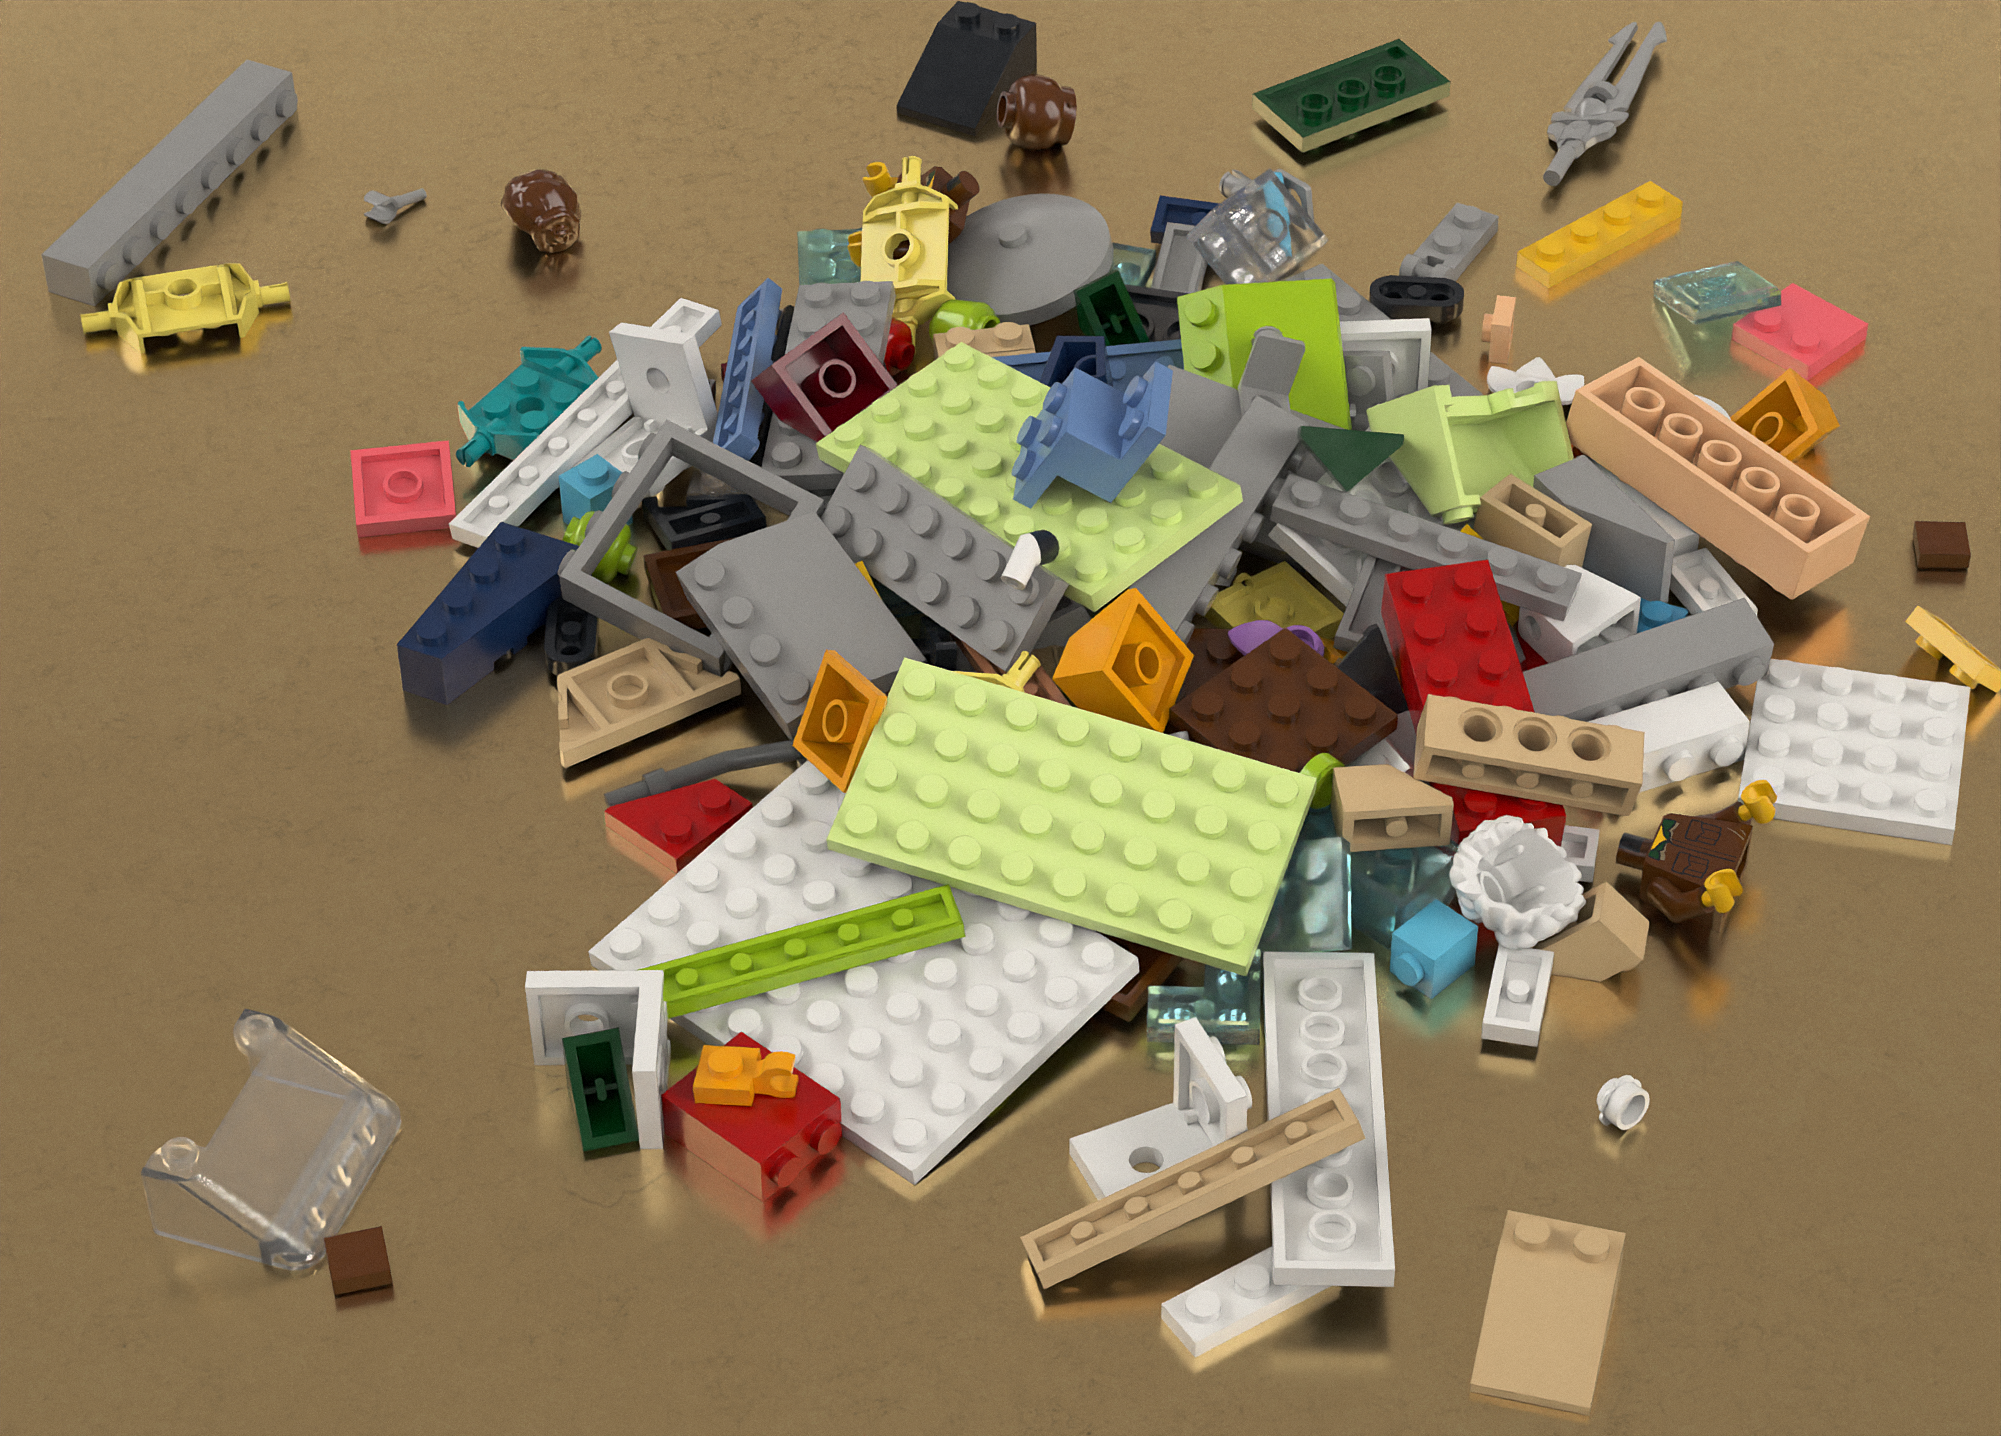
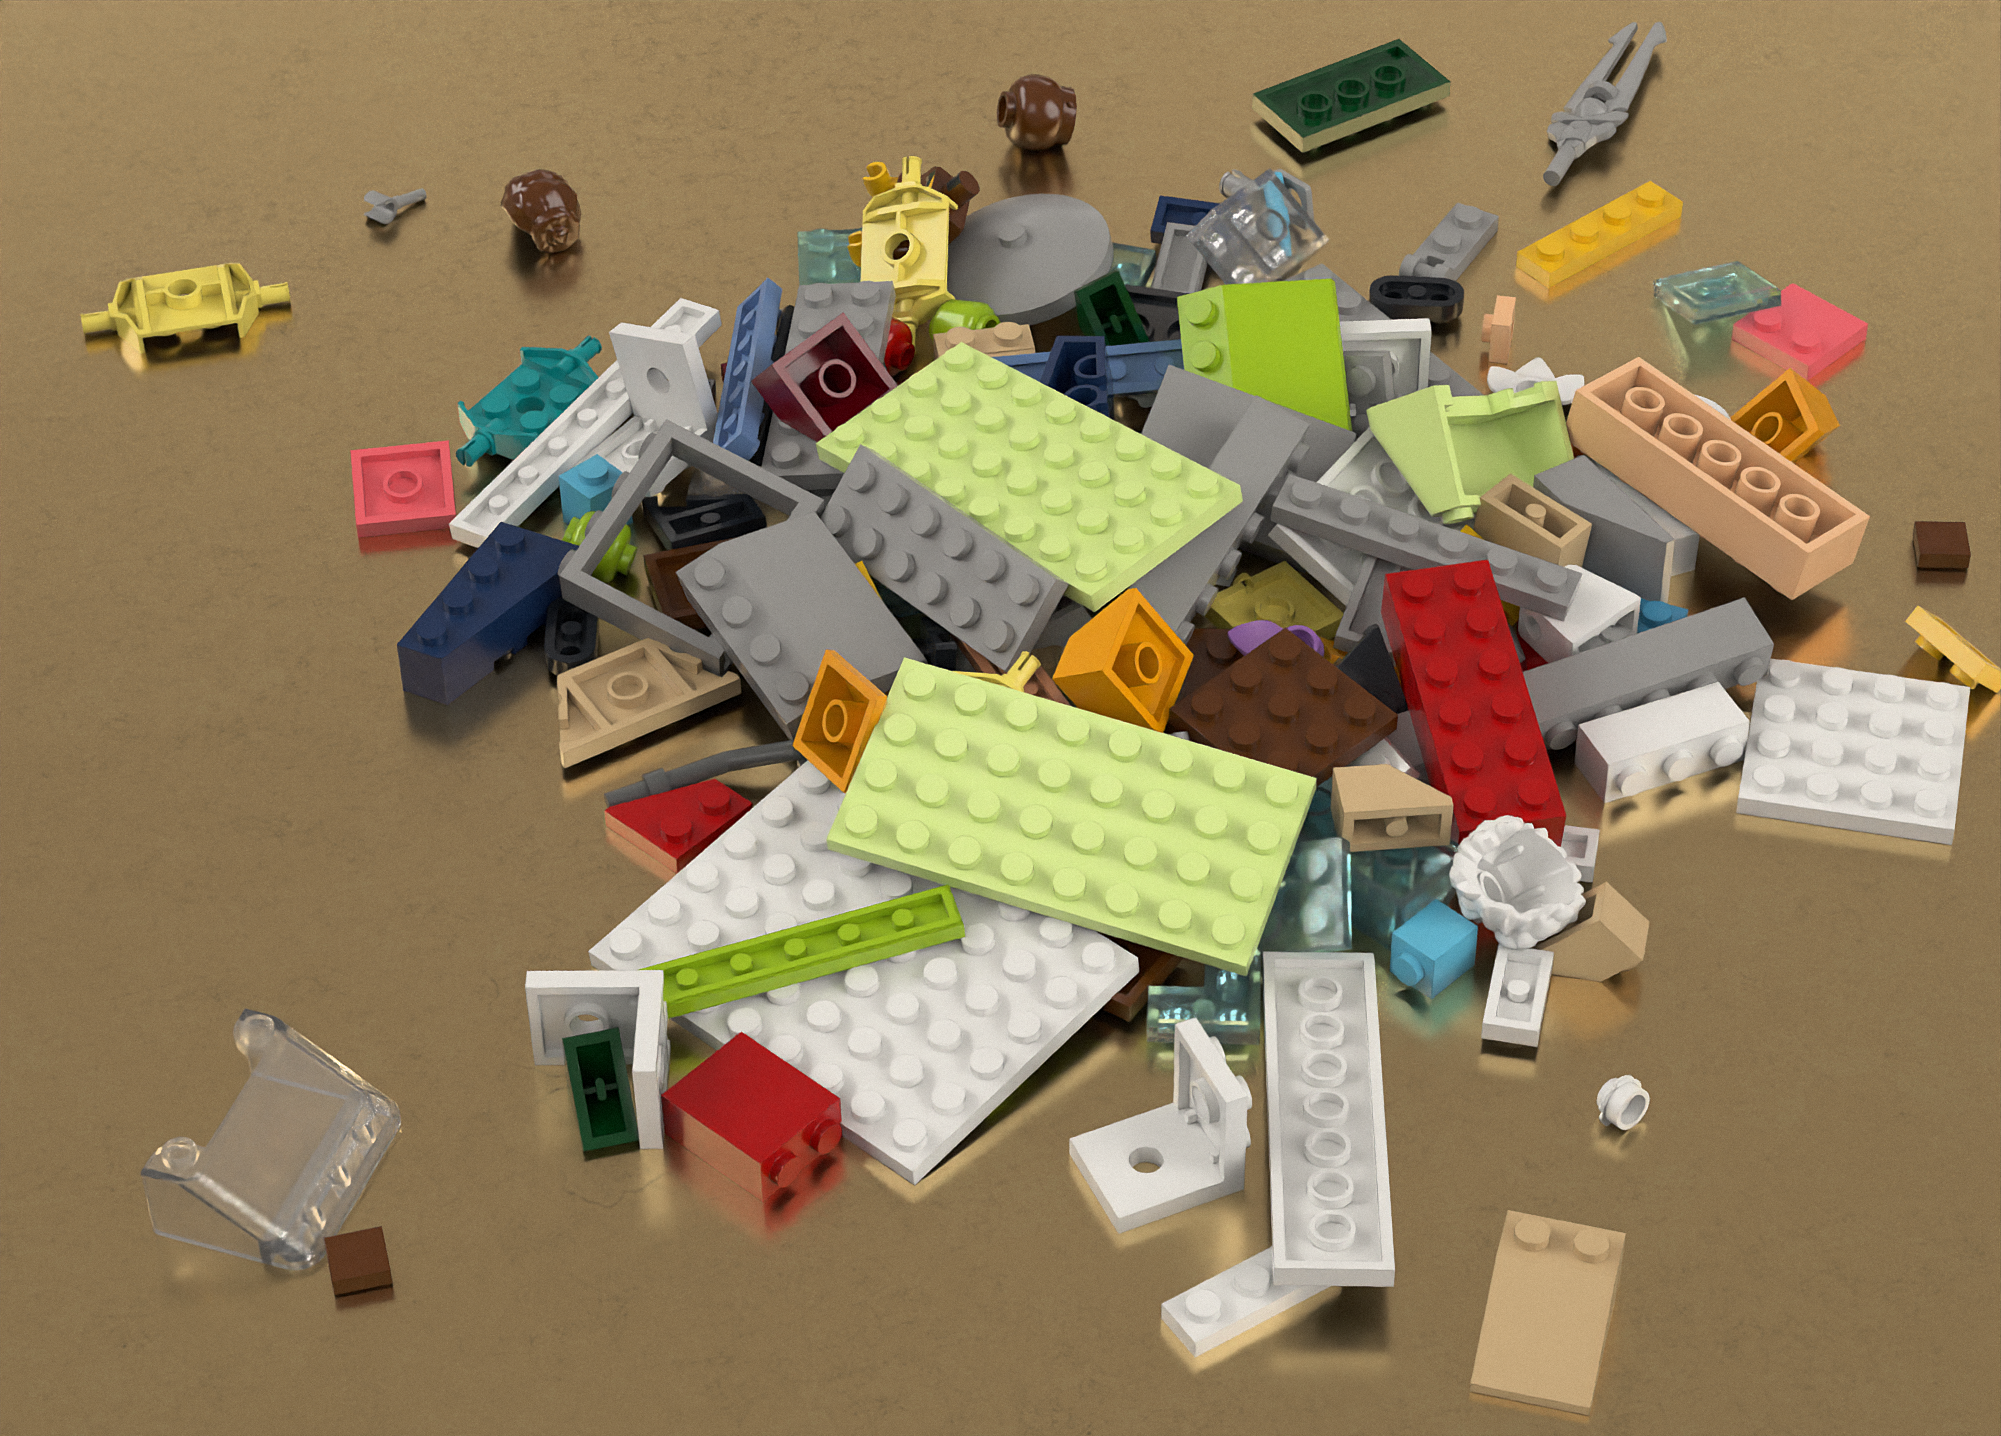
light grey brick [41,59,298,306] -> none
light orange plate [693,1045,799,1106] -> none
black slope [896,1,1037,136] -> none
white arm [1001,530,1060,590] -> none
medium blue bracket [1012,361,1173,509] -> none
tan plate [1020,1088,1366,1289] -> none
light grey bracket [1238,326,1305,417] -> none
dark green slope [1297,426,1404,492] -> none
lime tile [1300,753,1346,809] -> none
tan brick [1413,694,1645,816] -> none
reddish brown torso [1616,780,1777,933] -> none
white plate [1669,548,1758,616] -> none

